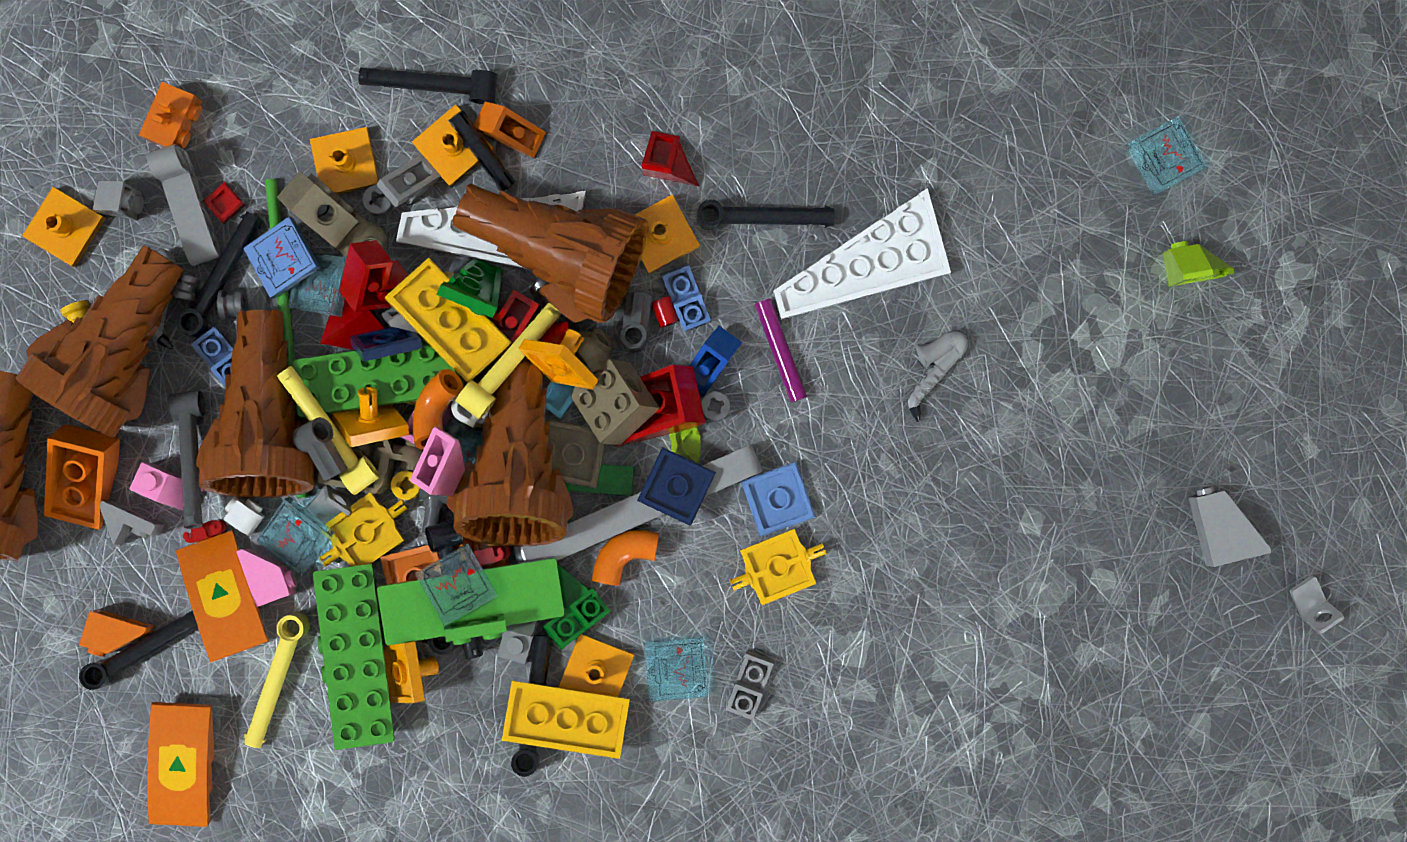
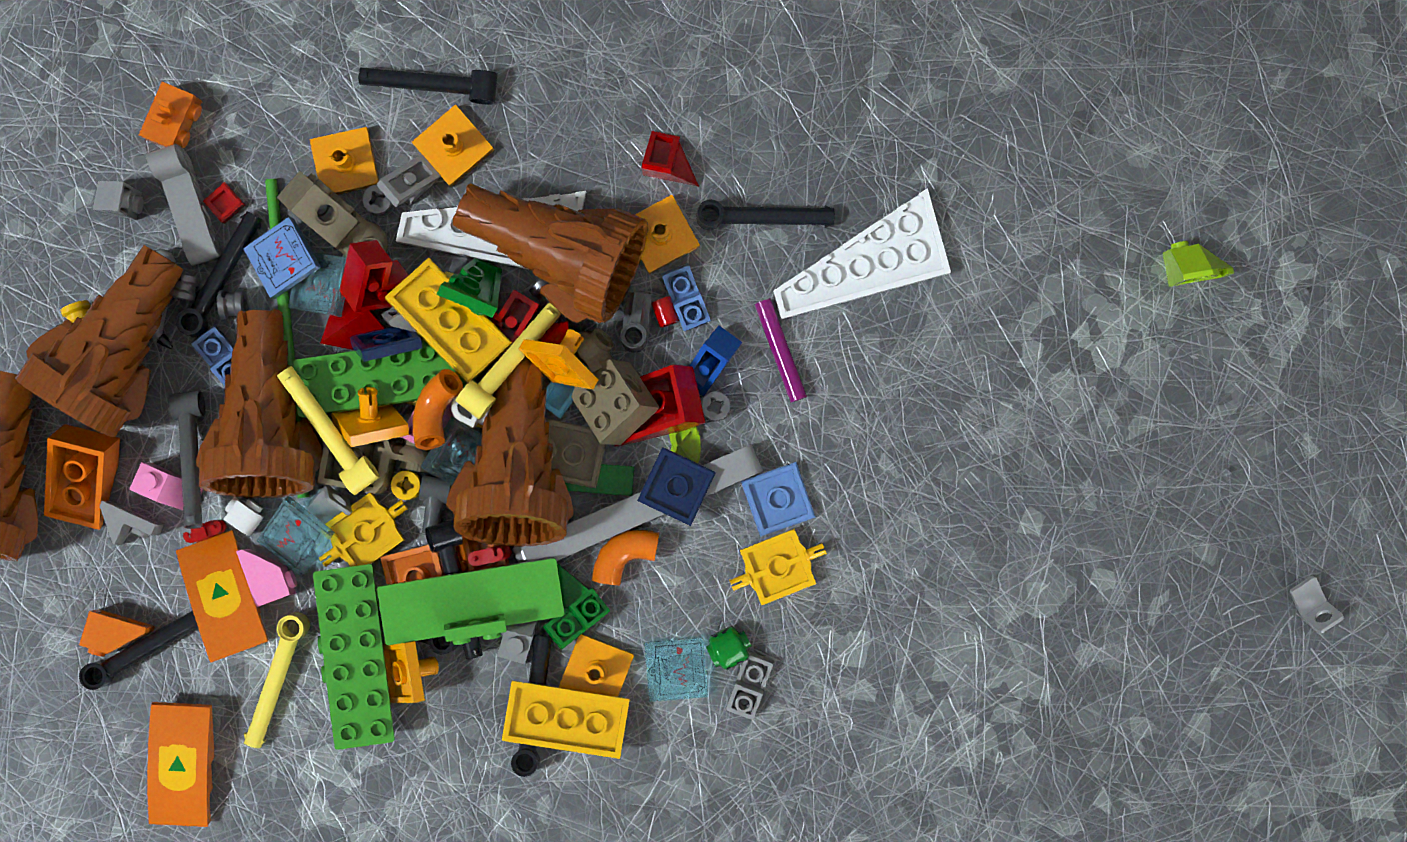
light orange tile [22,187,106,267] -> none
dark grey piece [293,417,348,481] -> none
bright pink slope [410,427,465,496] -> none
clear light blue tile [415,543,498,626] -> none
black pin [448,110,516,191] -> none
orange slope [474,101,546,158] -> none
light grey piece [908,330,968,422] -> none
clear light blue tile [1125,116,1207,196] -> none
light grey slope [1189,486,1271,567] -> none
none -> green head [706,626,752,670]

